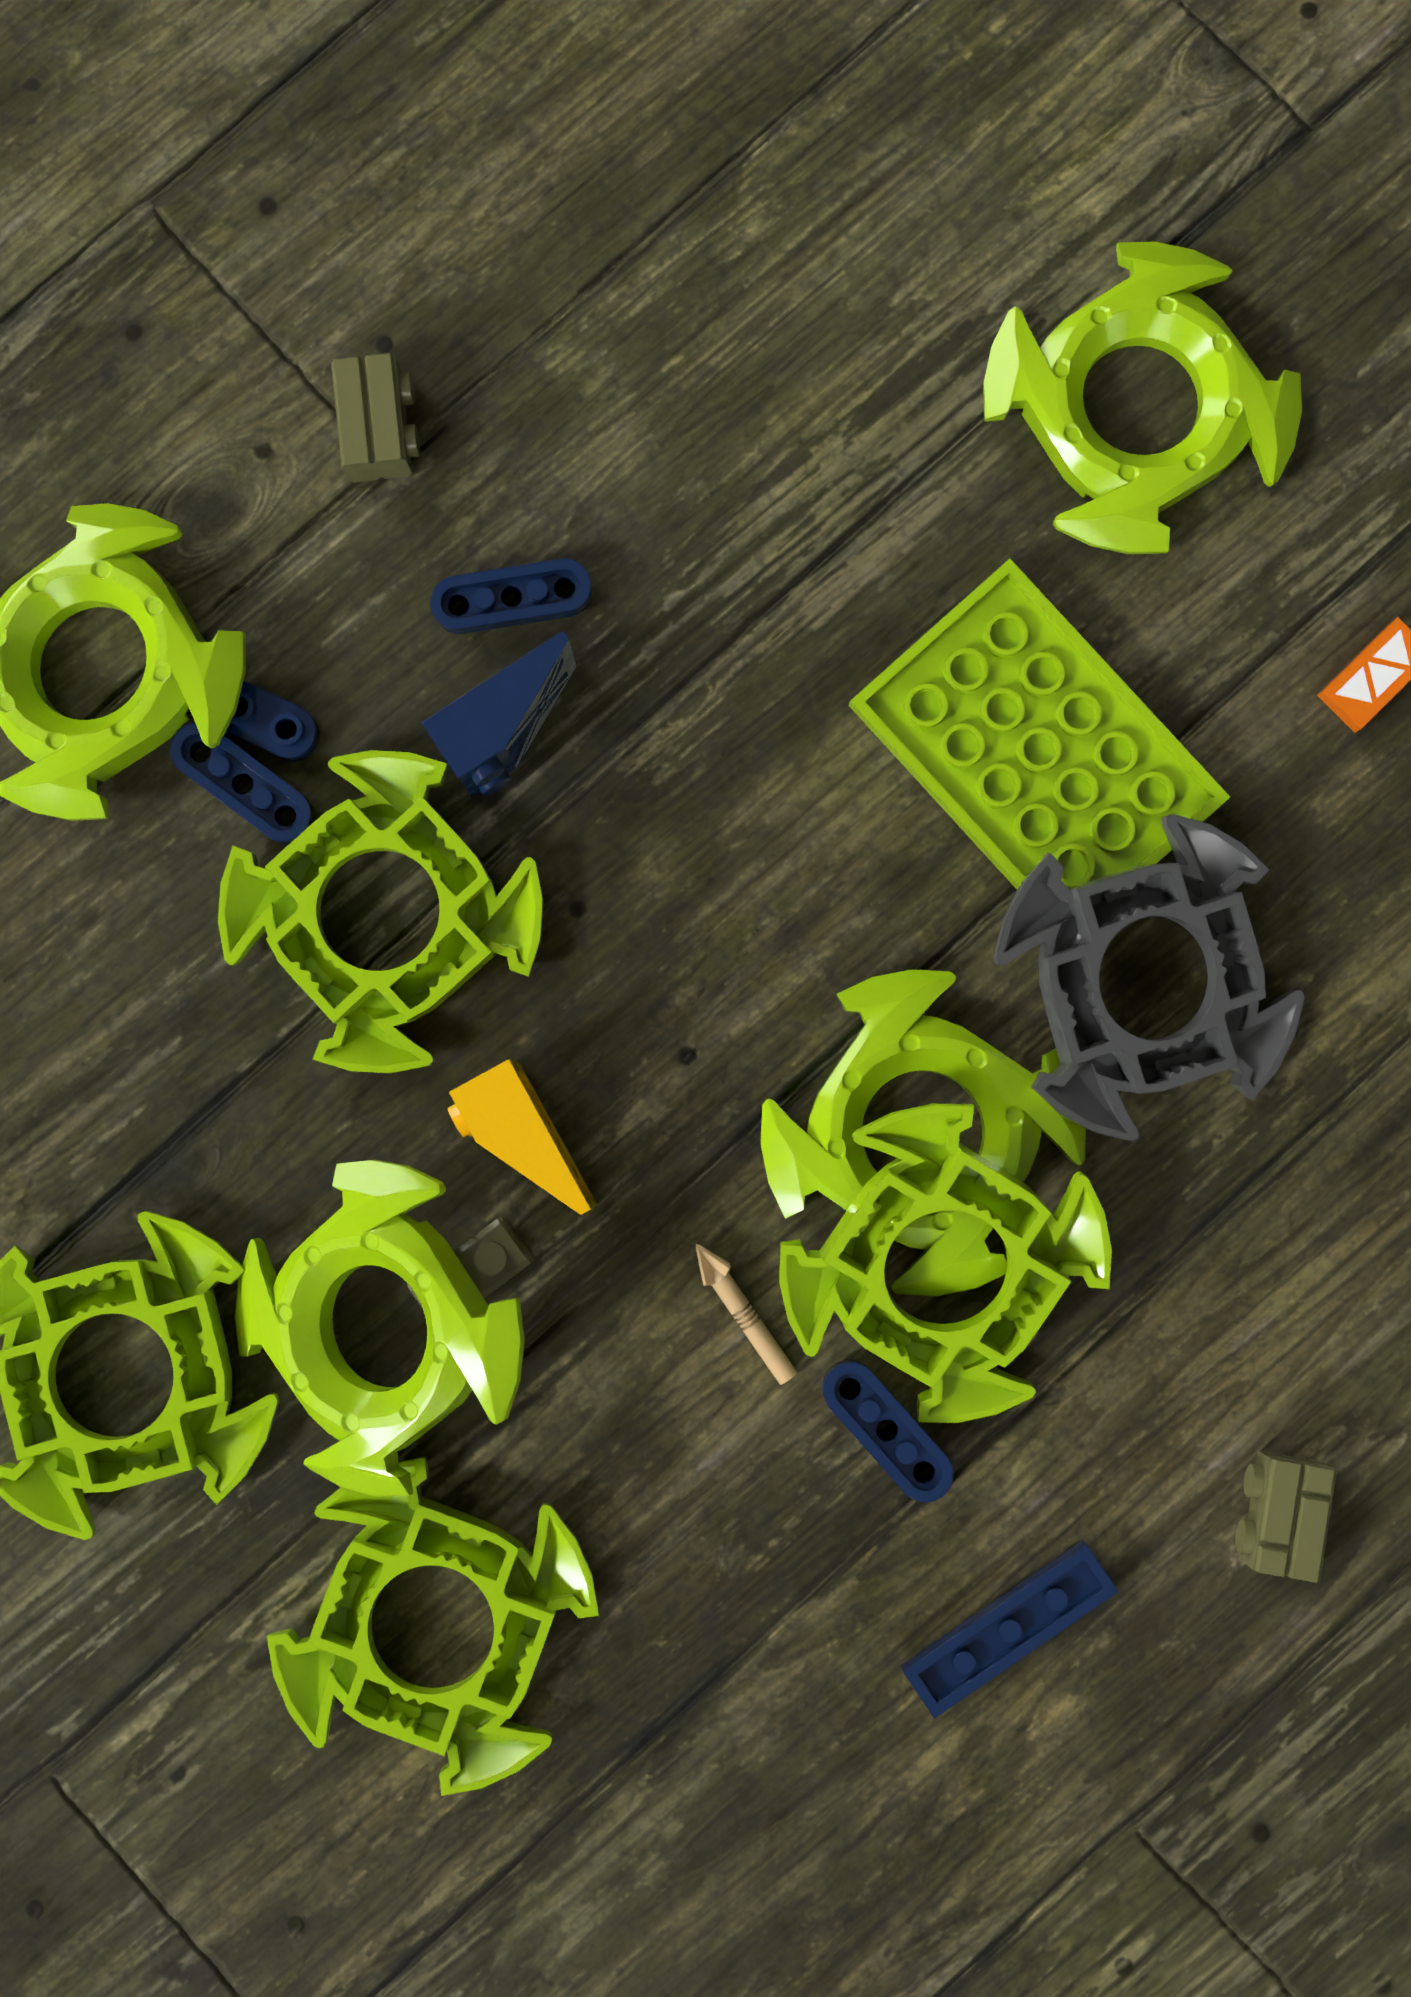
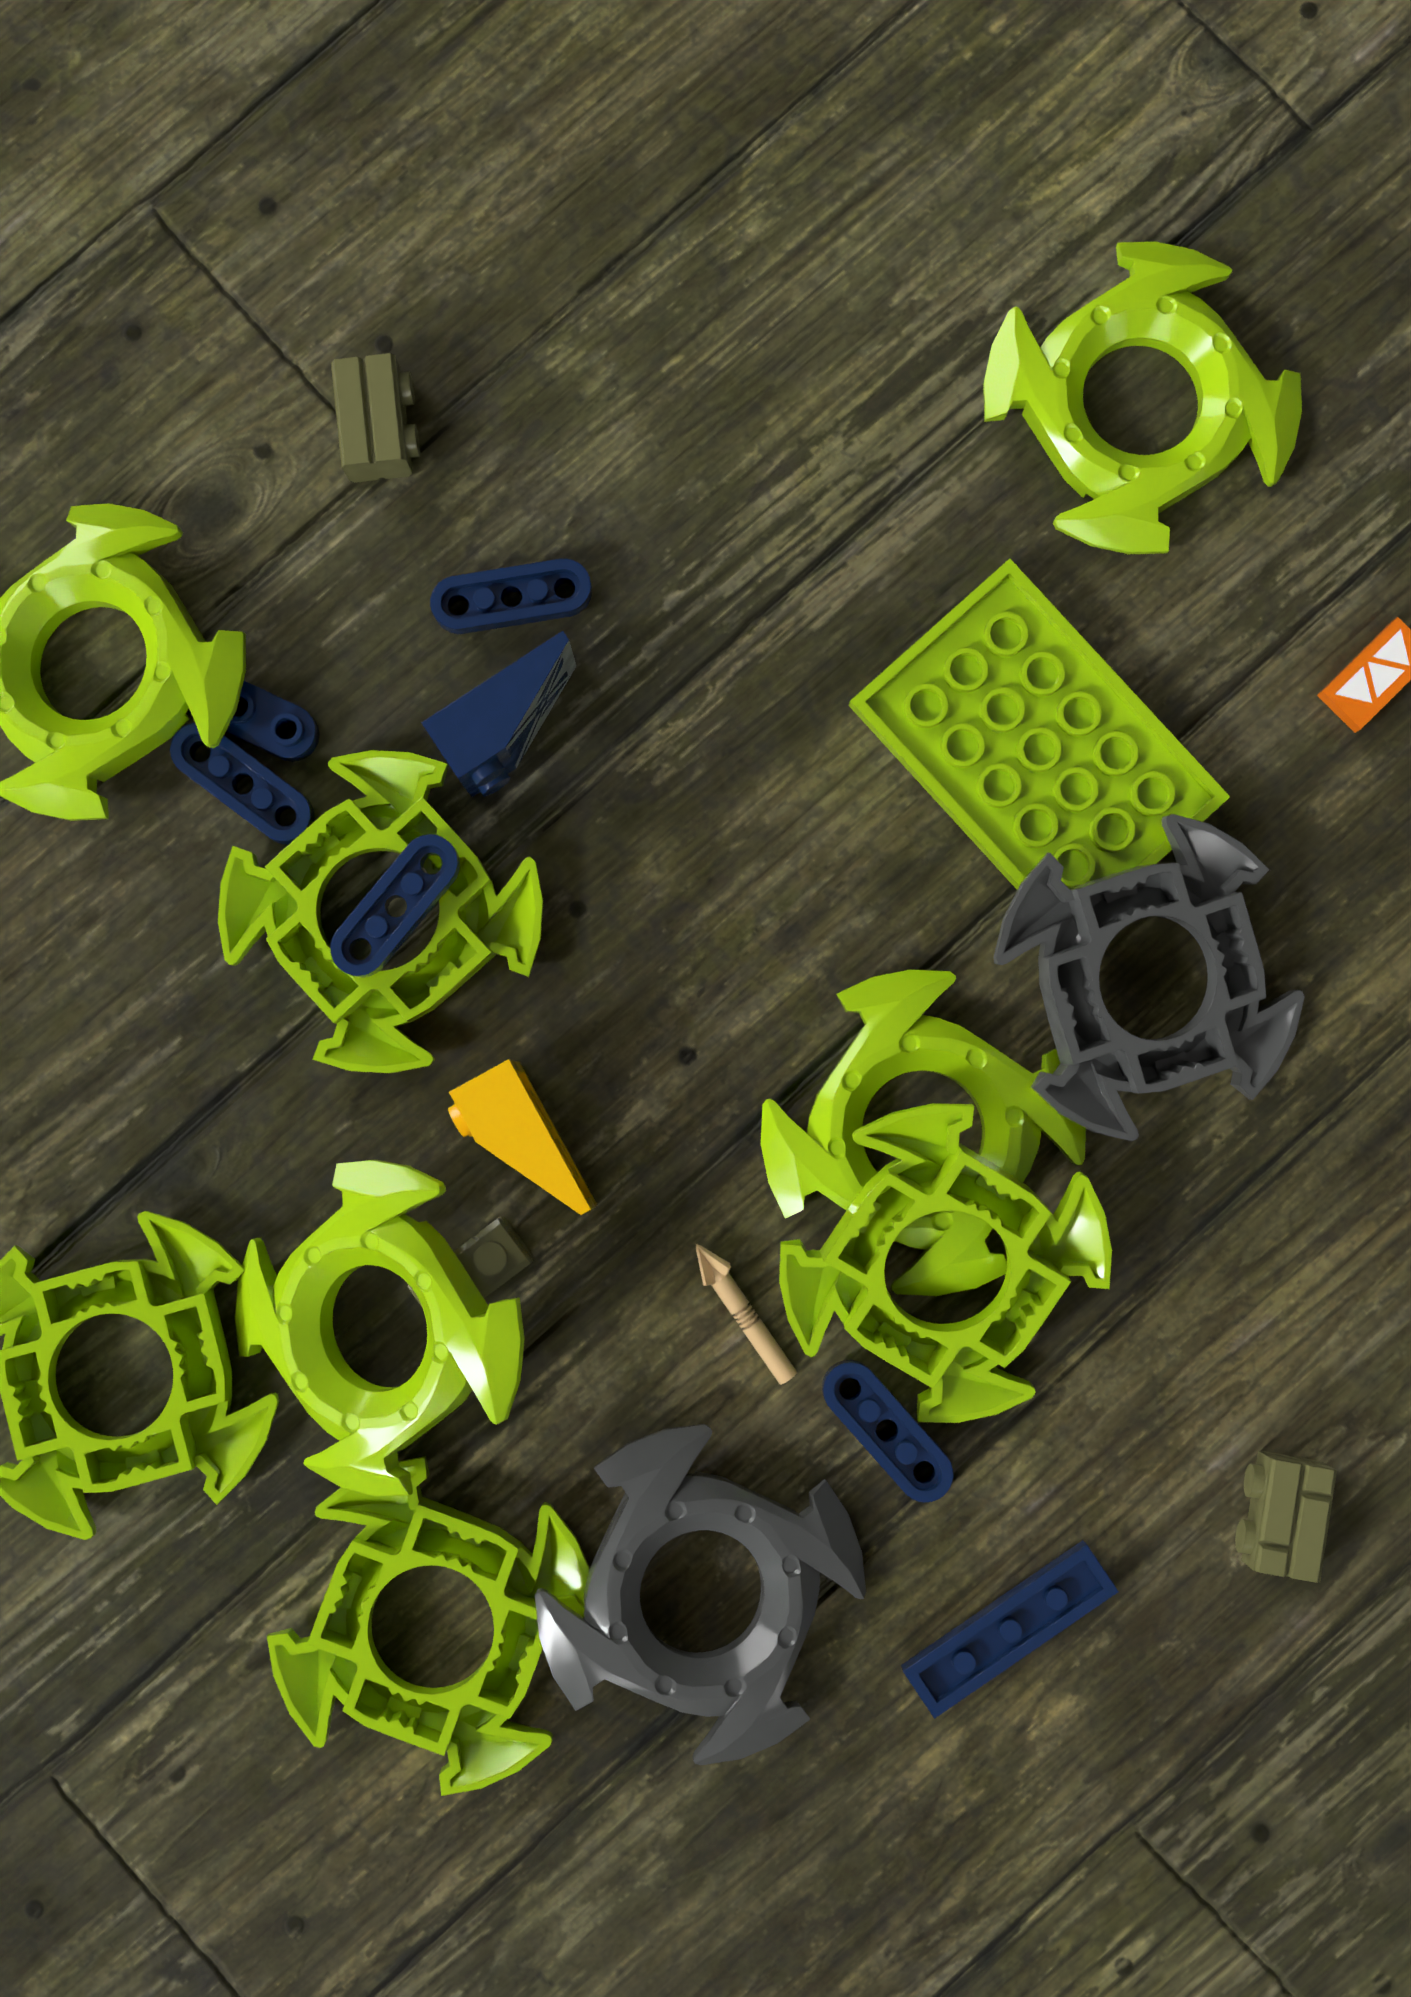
none -> dark blue plate [330,834,460,978]
none -> dark grey piece [535,1424,866,1765]

